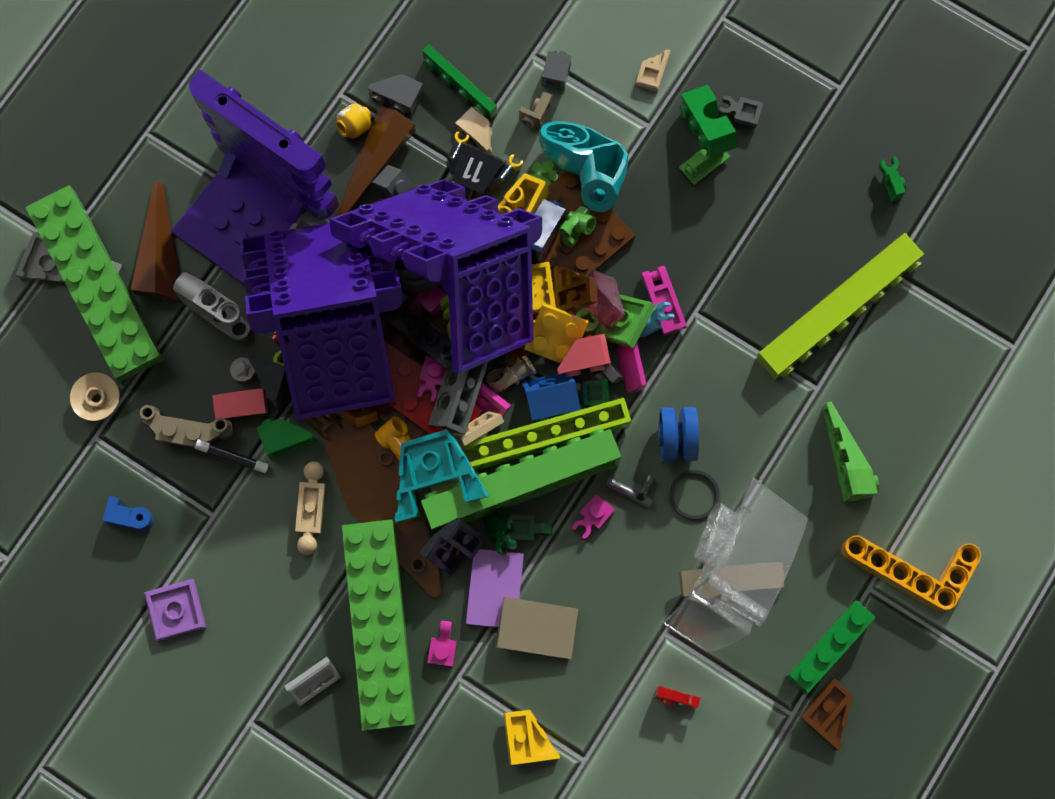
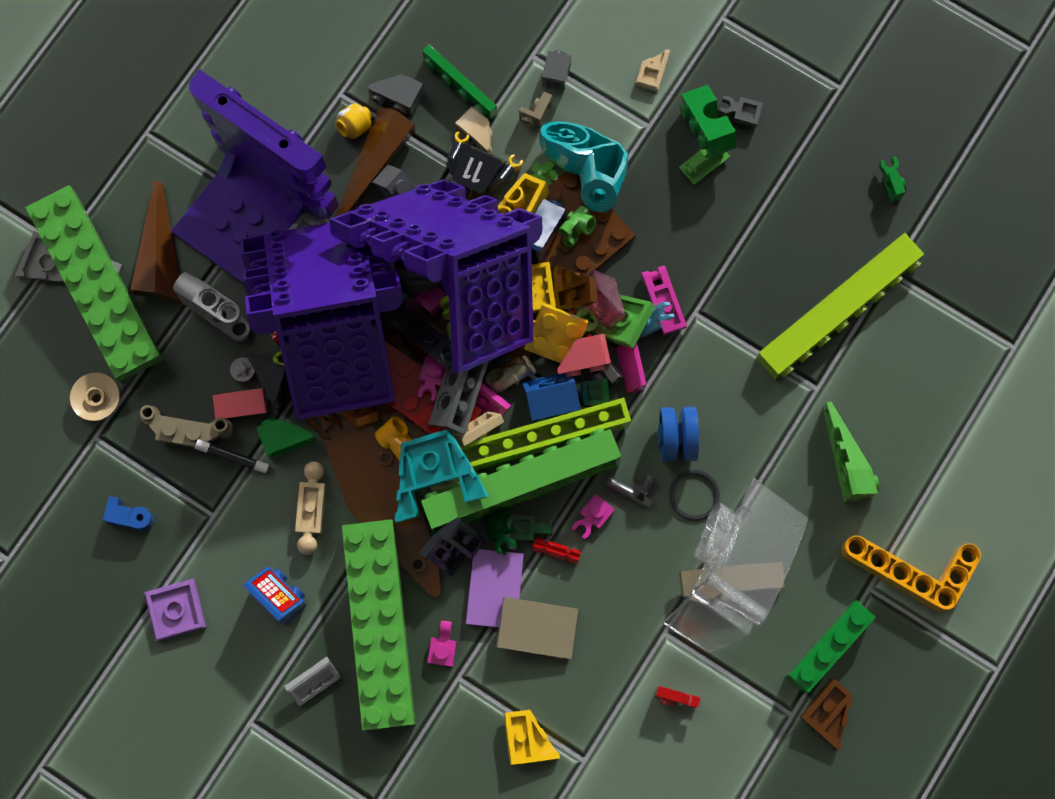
none -> slope [242,567,307,626]
none -> red axle [532,537,581,564]

